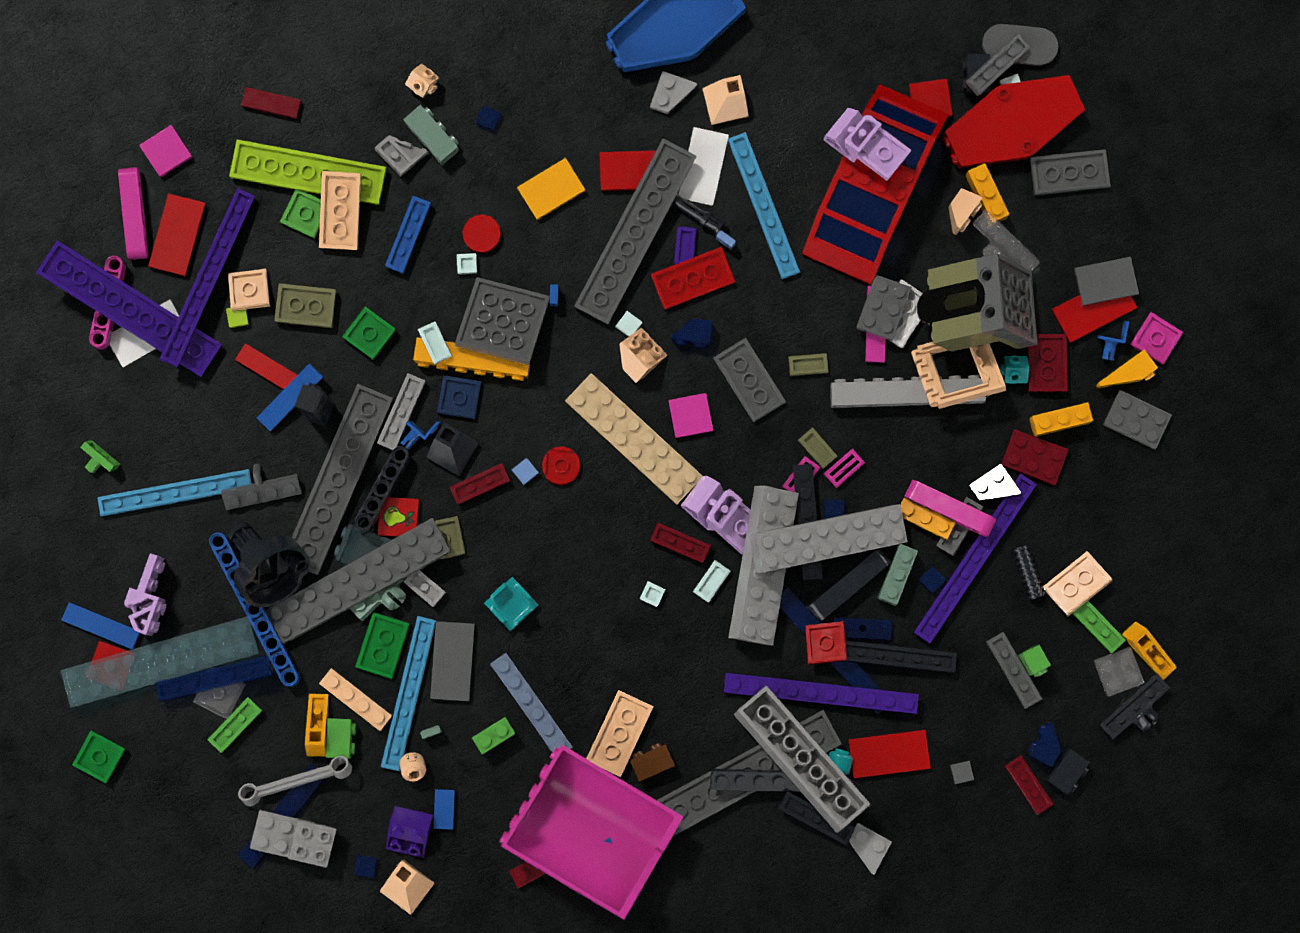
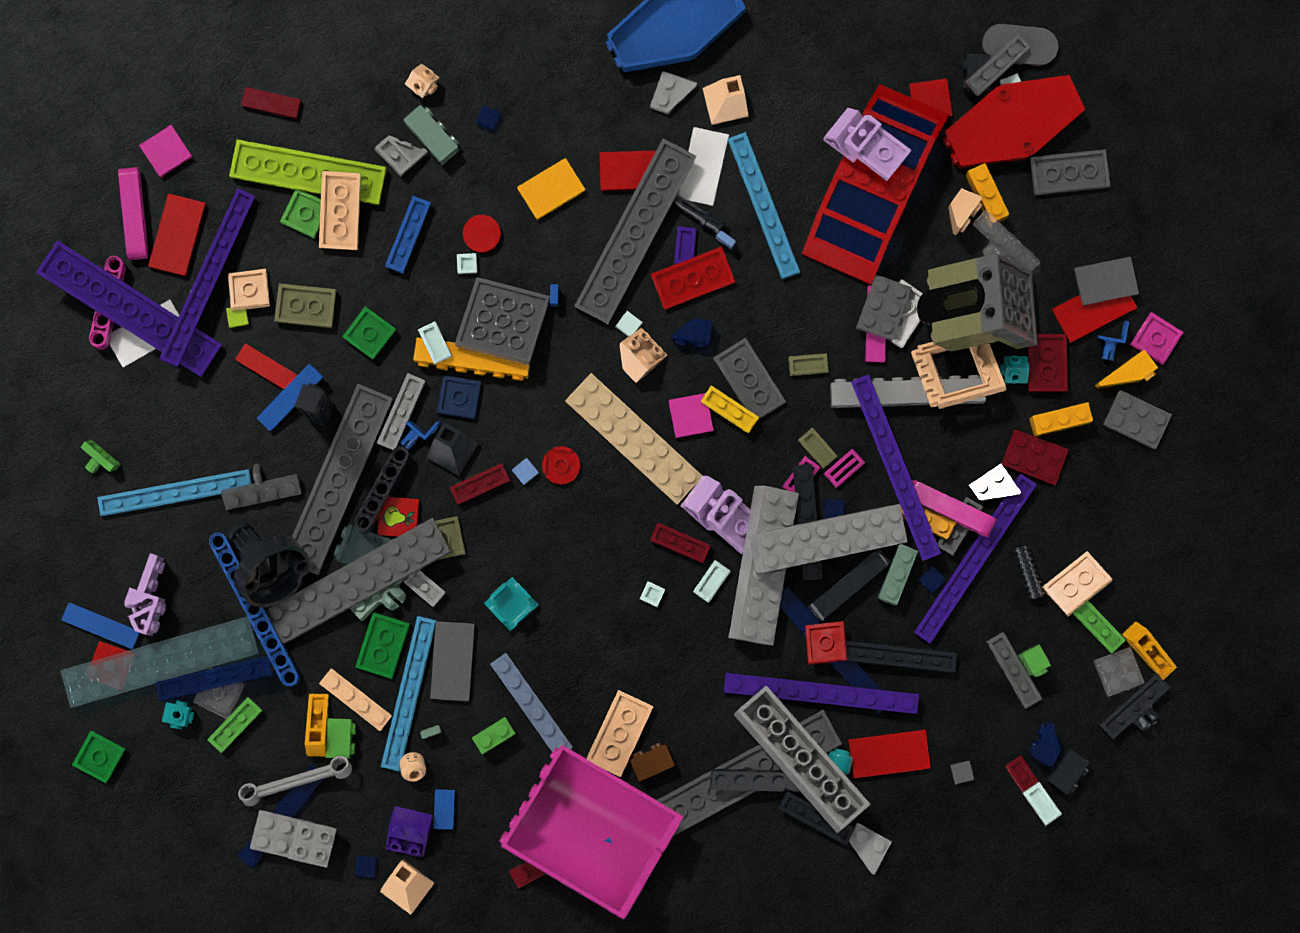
clear blue tile [833,617,892,640] -> none
none -> teal brick [162,700,194,730]
none -> yellow tile [701,386,759,433]
none -> dark purple plate [851,374,941,561]
none -> light aqua tile [1023,782,1062,825]

